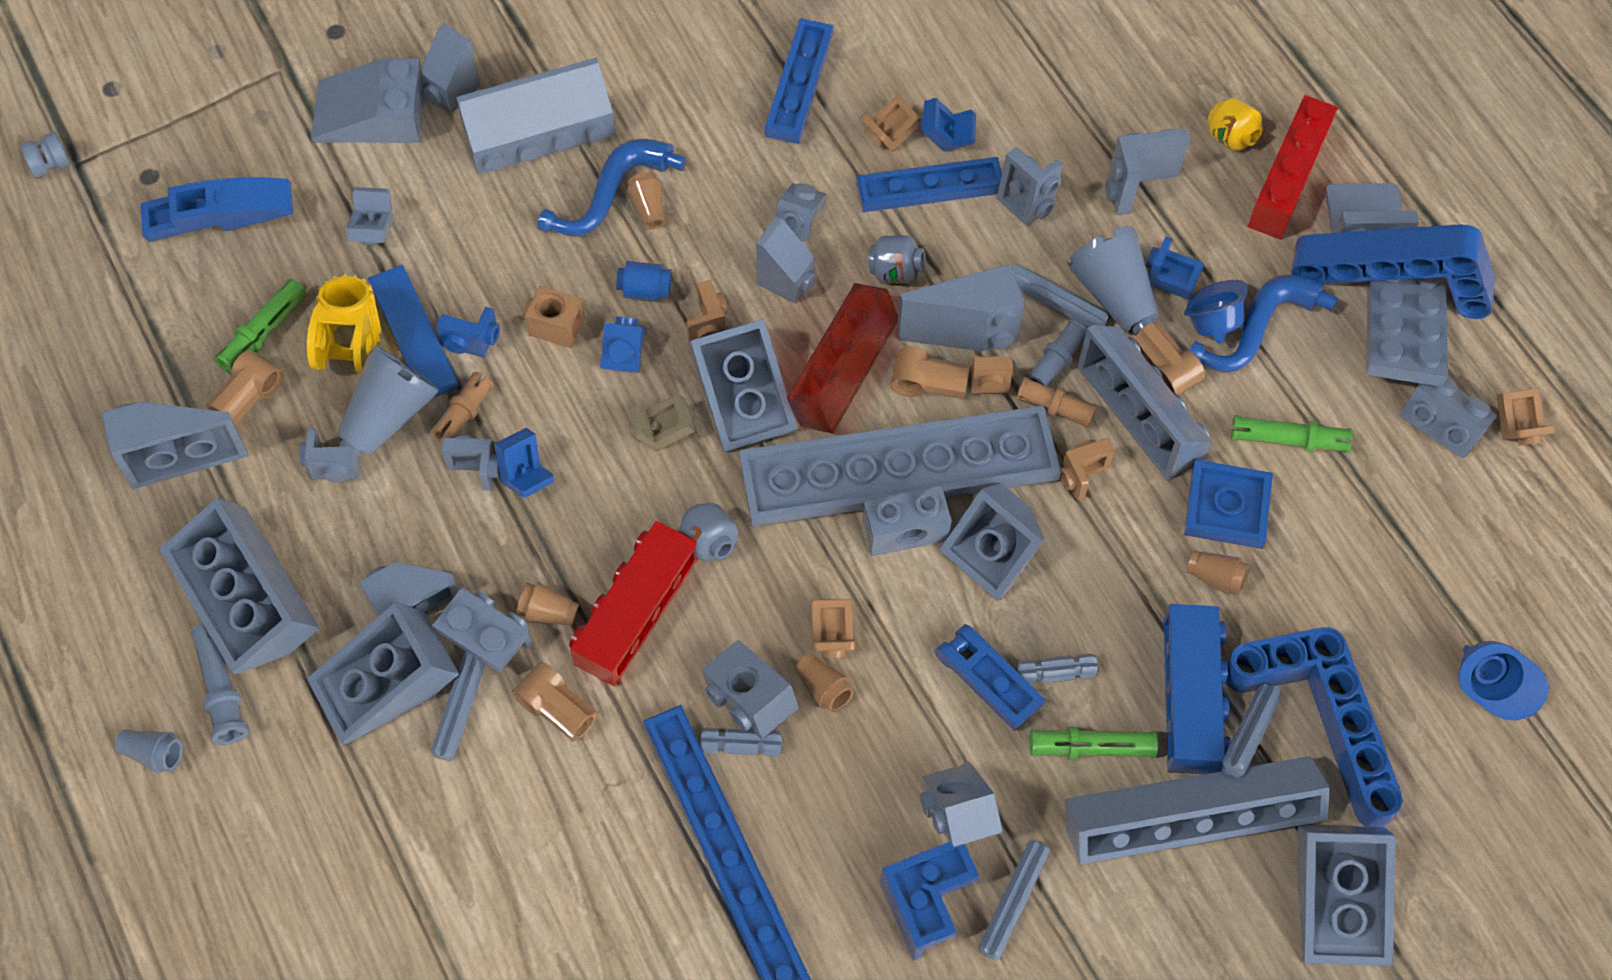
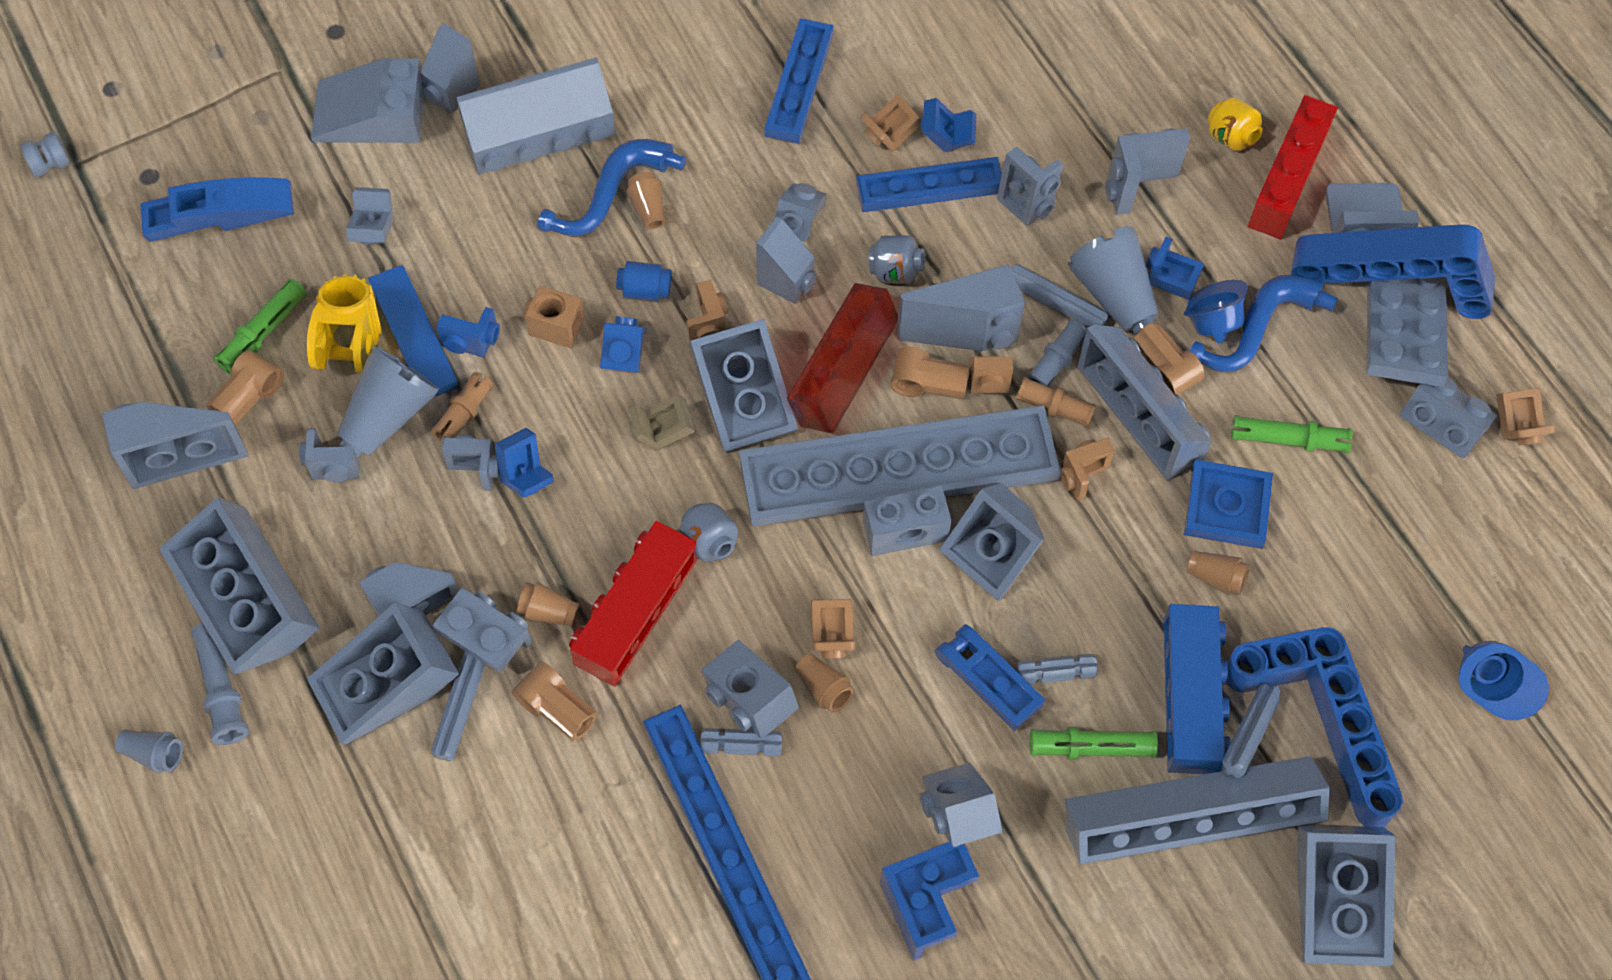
sand blue axle [979,840,1050,960] -> none

